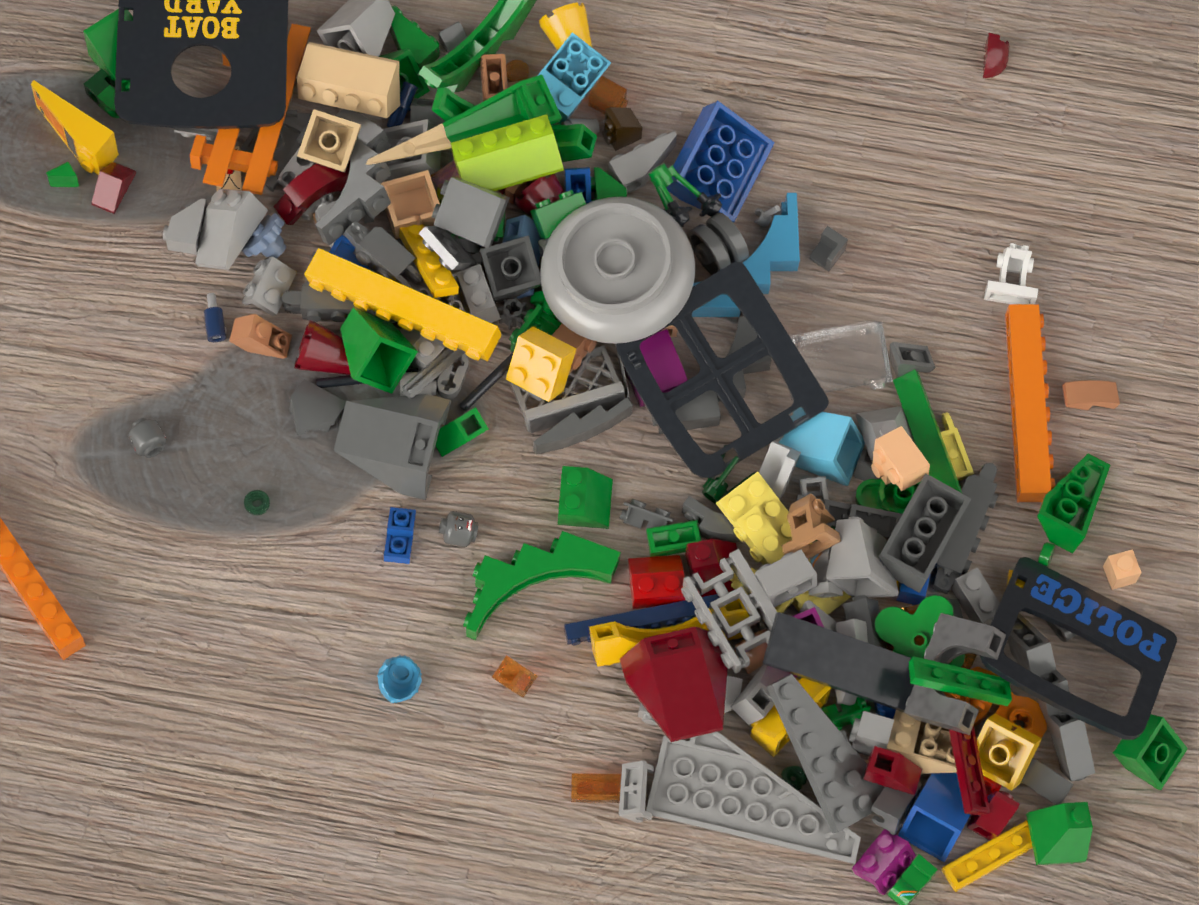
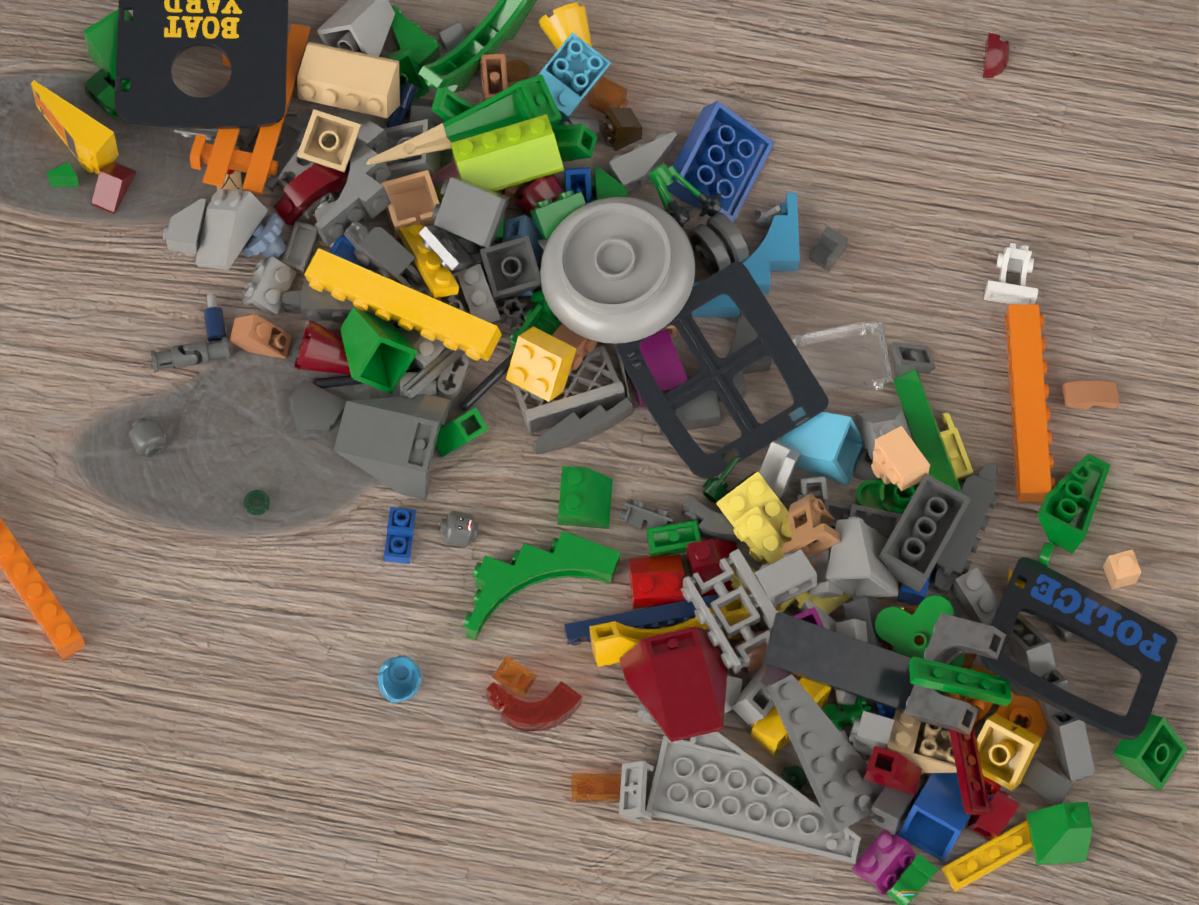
none -> dark grey piece [150,337,230,373]
none -> light grey tile [281,221,319,274]
none -> clear red arch [486,681,582,732]

